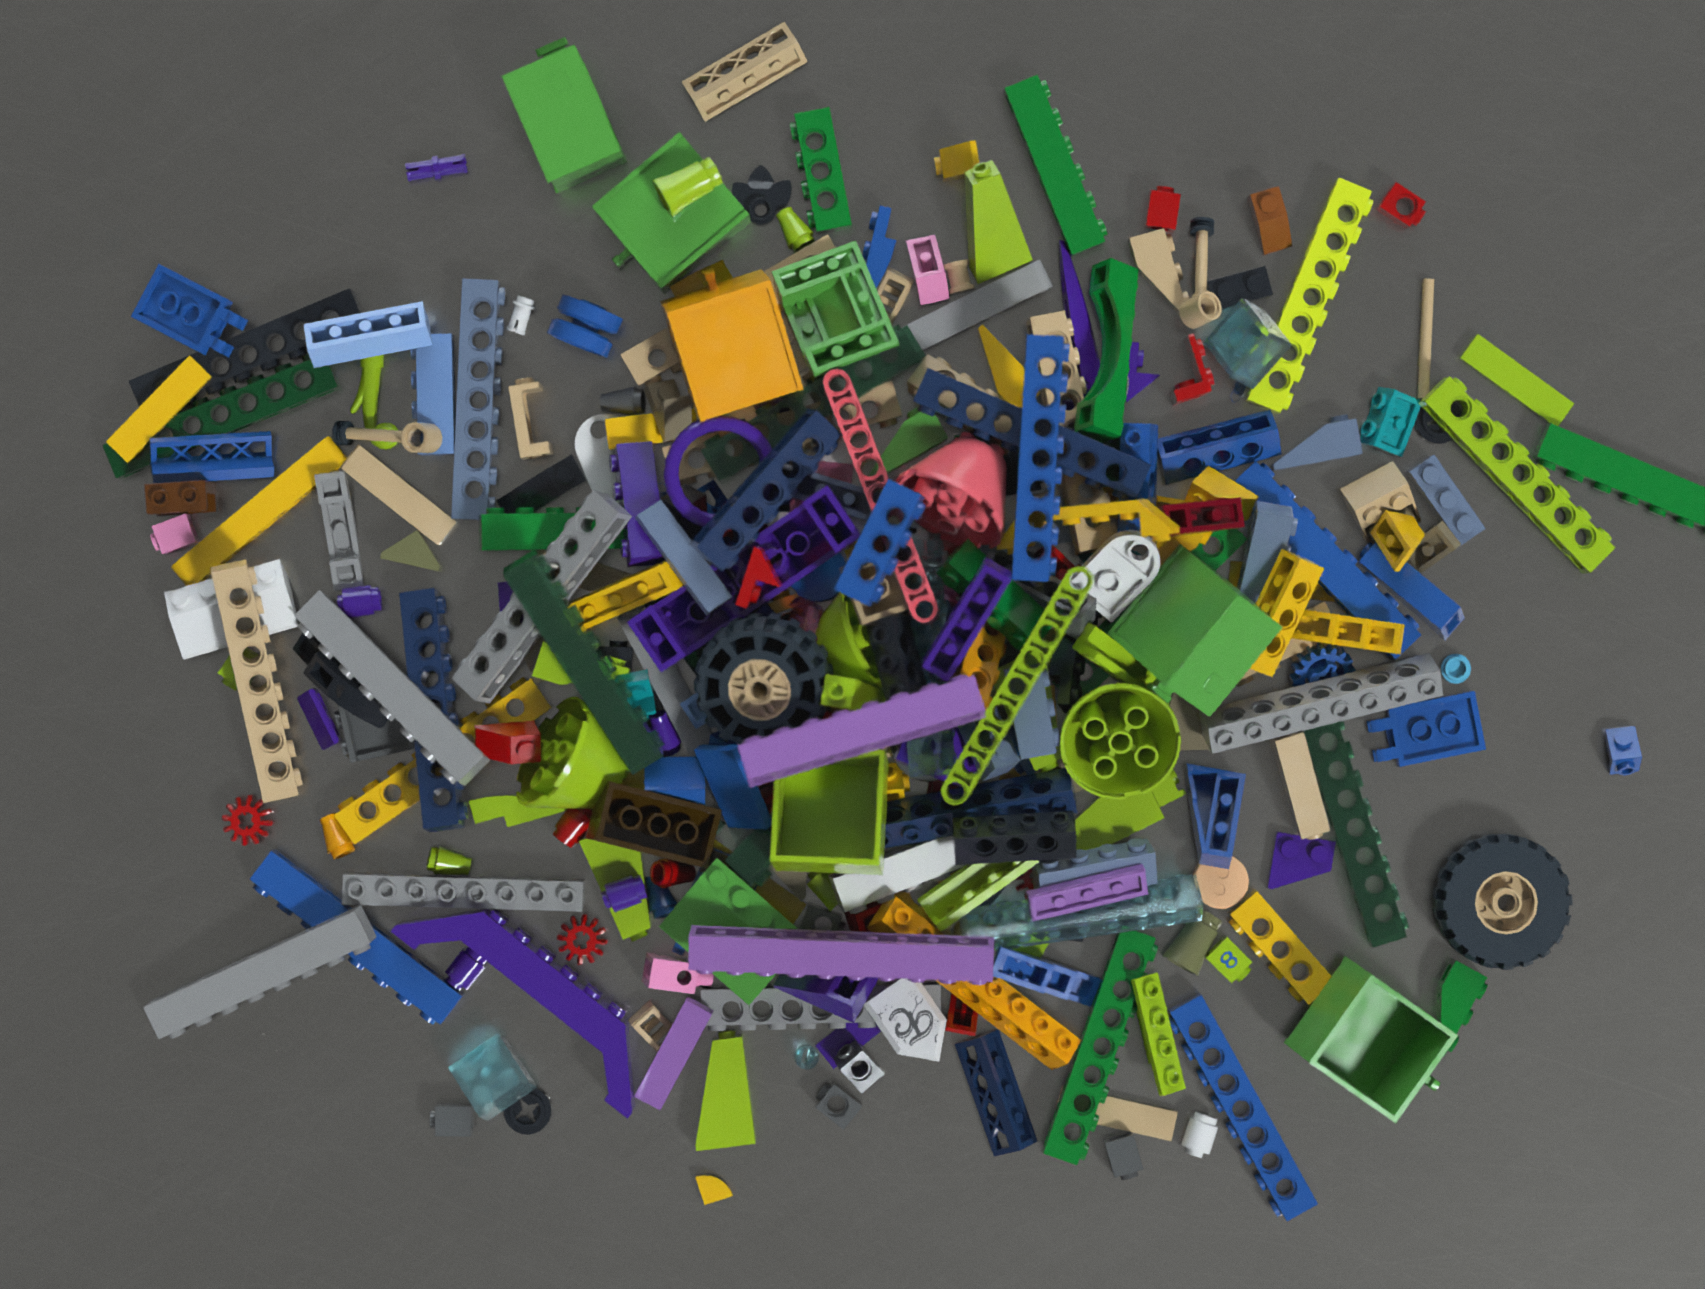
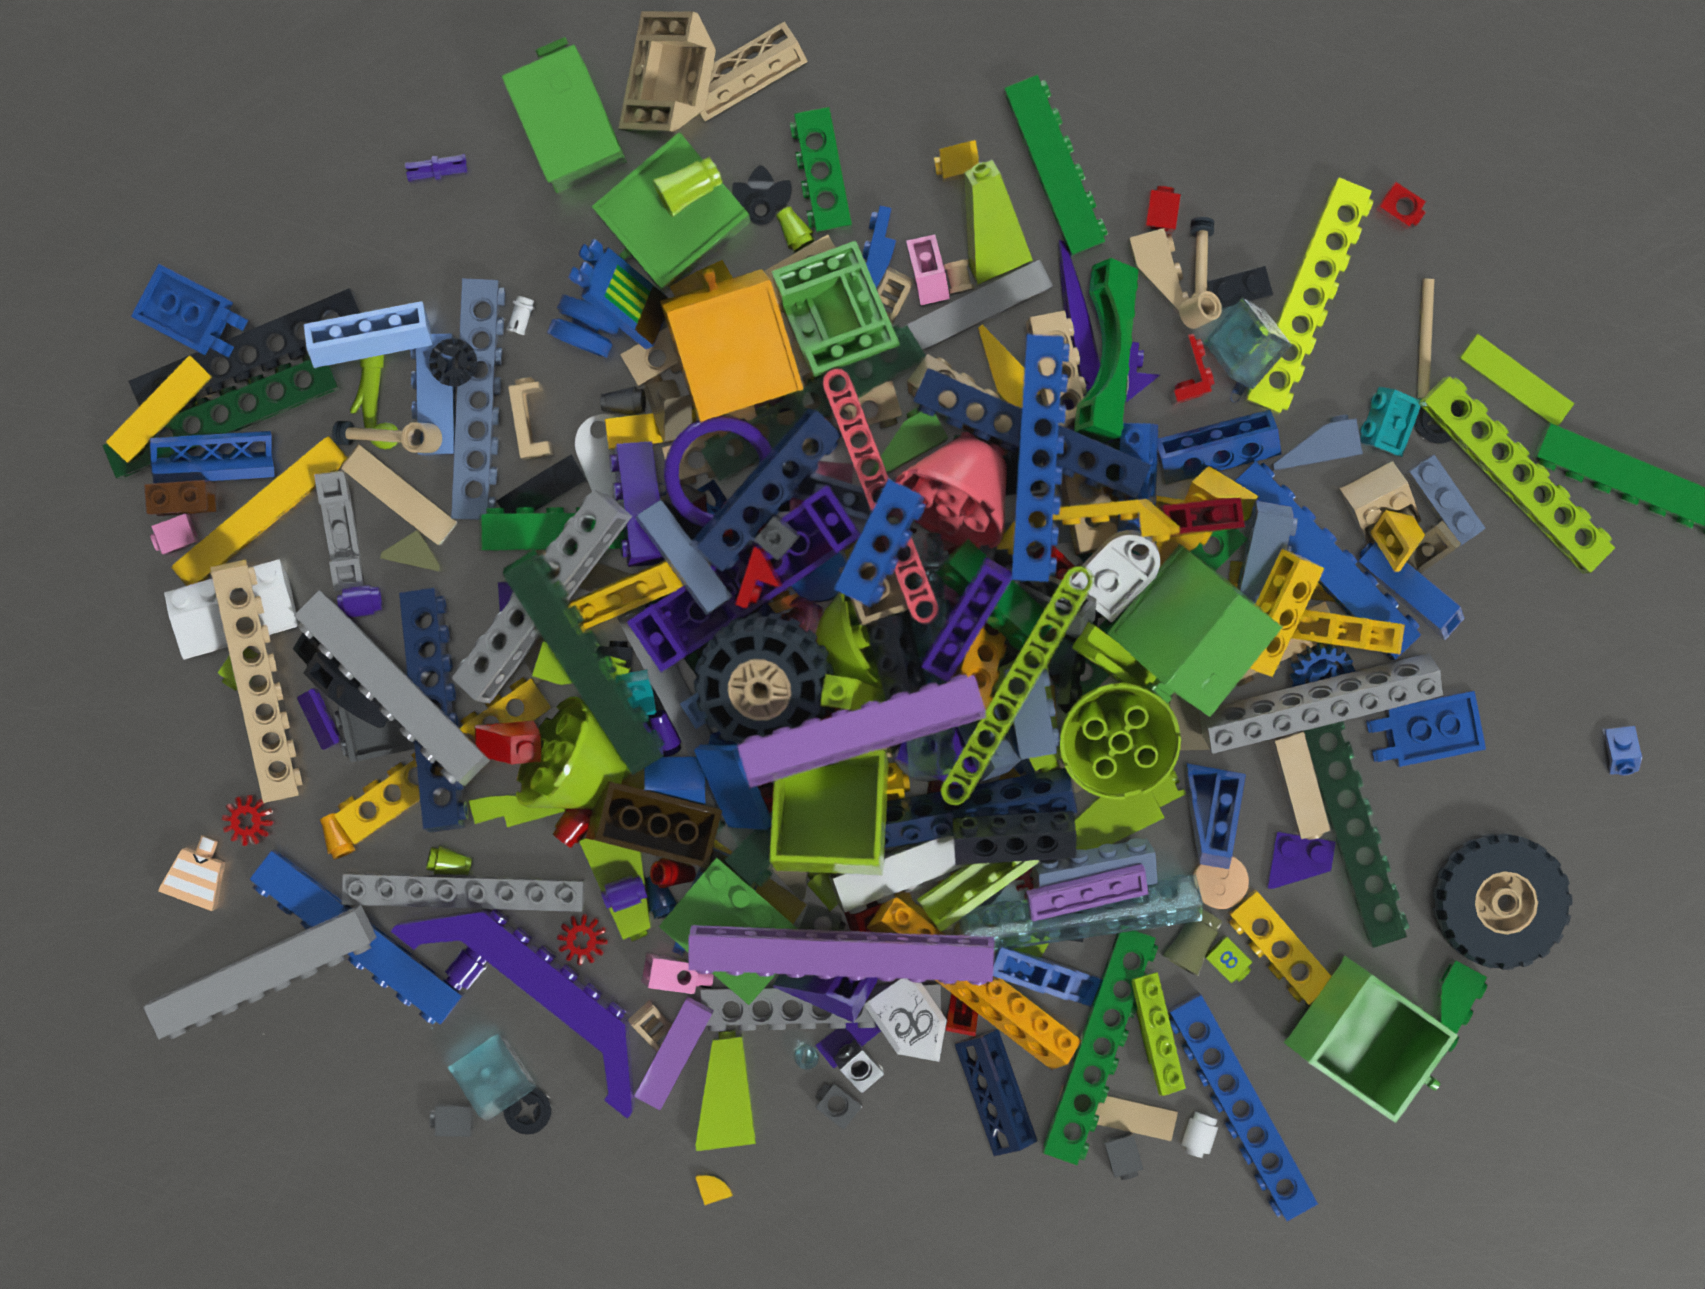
dark orange slope [1247,186,1293,255] -> none
medium azure plate [1440,654,1471,684] -> none
none -> torso [158,835,225,911]
none -> black gear [429,338,477,386]
none -> tile [568,239,668,350]
none -> tan slope [618,11,716,132]
none -> dark grey brick [754,516,801,560]

